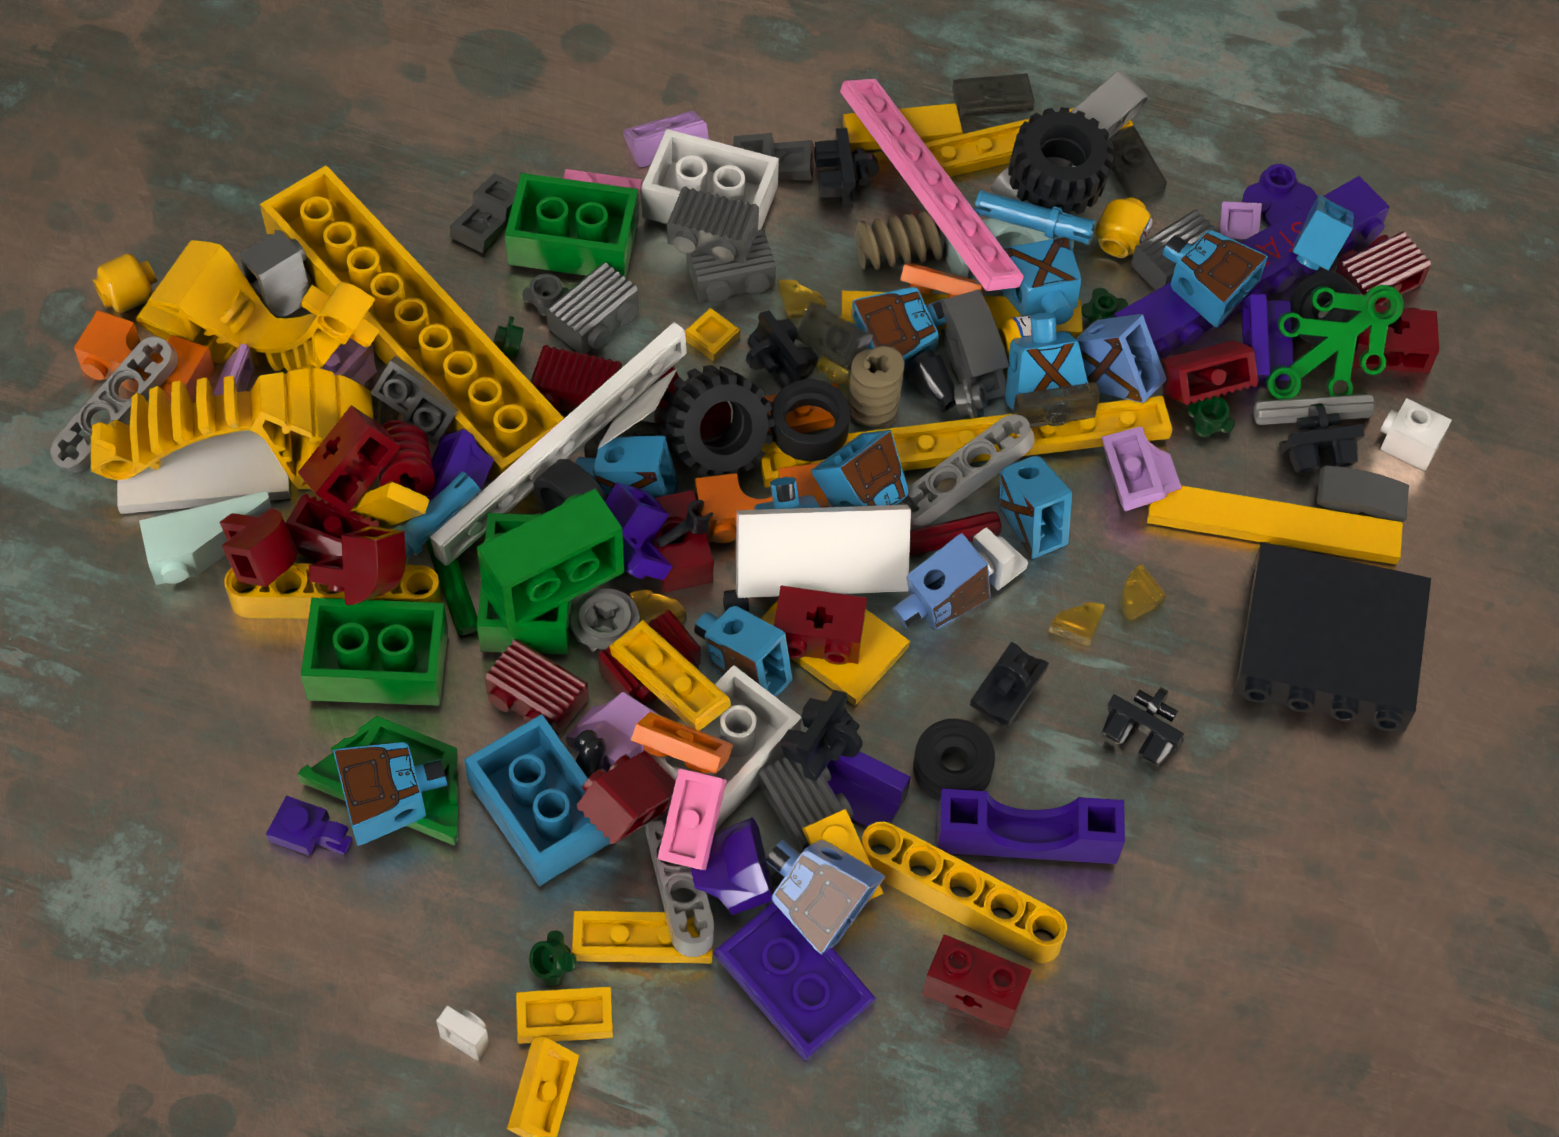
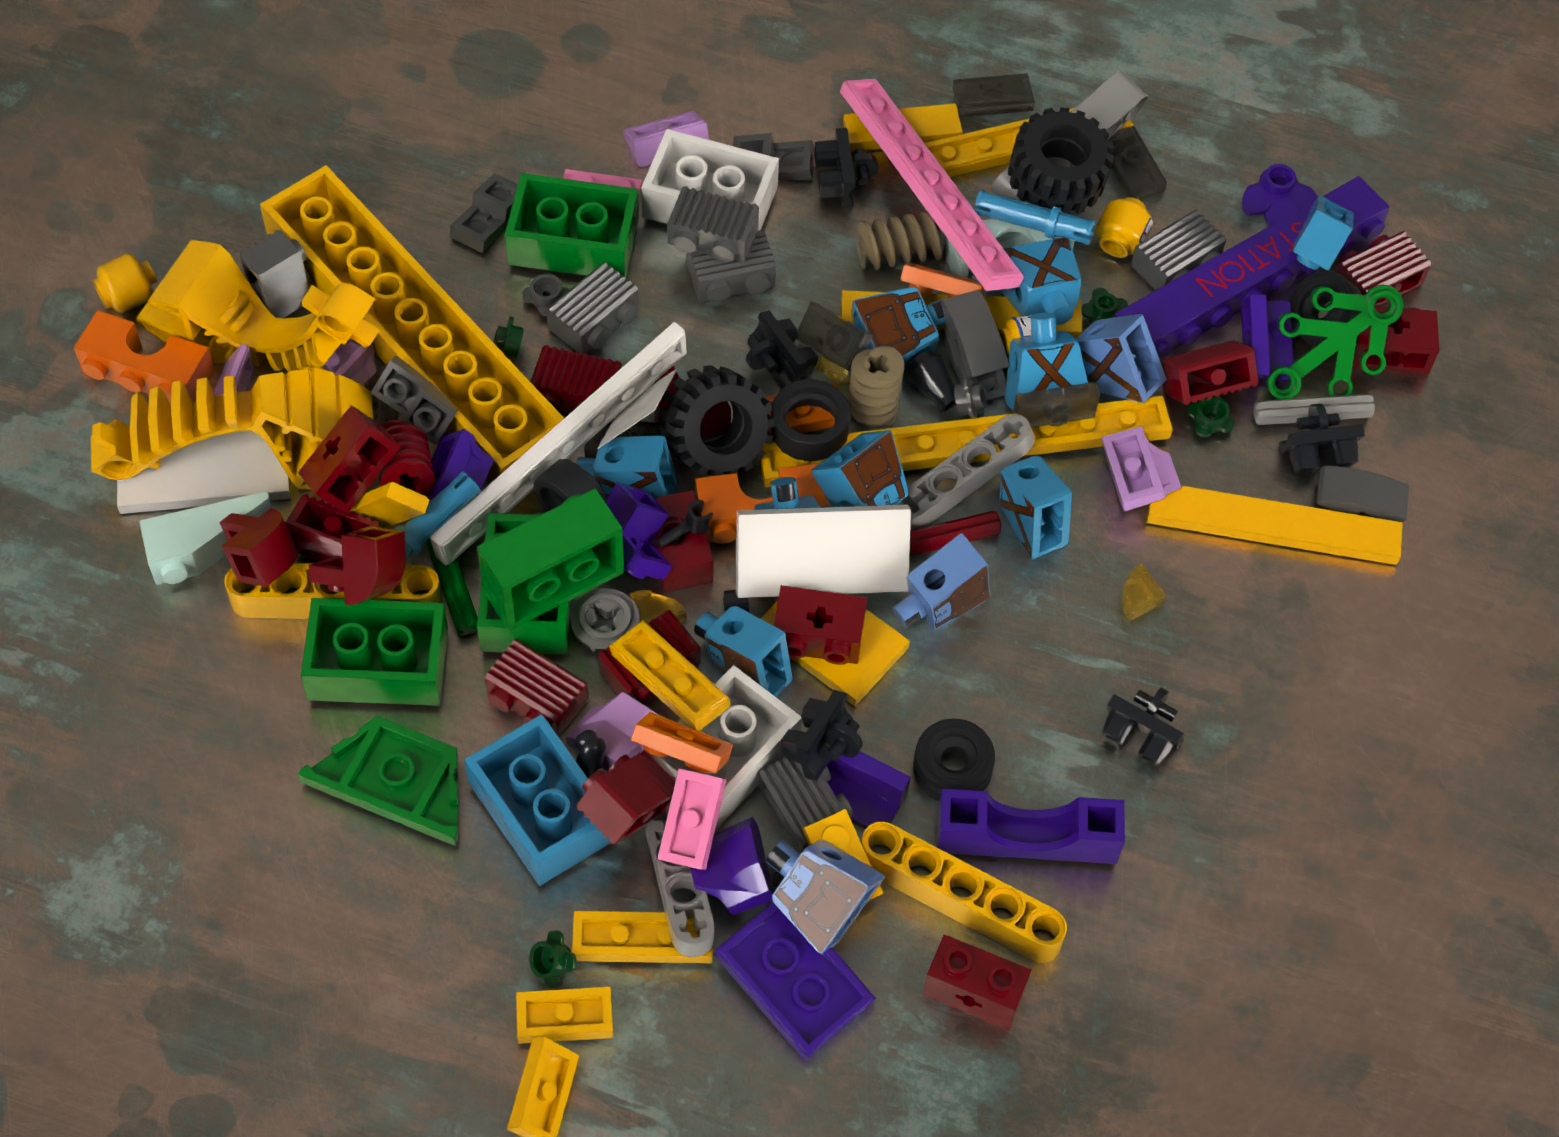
light grey beam [50,336,178,473] -> none
dark purple plate [266,795,353,856] -> none
torso [333,742,447,846] -> none
white plate [436,1005,490,1061] -> none
yellow tile [685,308,741,362] -> none
clear yellow tile [778,280,826,320] -> none
black hips [970,641,1049,728] -> none
white bracket [972,527,1028,590] -> none
clear yellow tile [1049,602,1106,647] -> none
torso [1162,230,1268,328] -> none
lavender plate [1220,201,1262,243] -> none
black panel [1232,542,1431,732] -> none
white brick [1380,398,1452,471] -> none

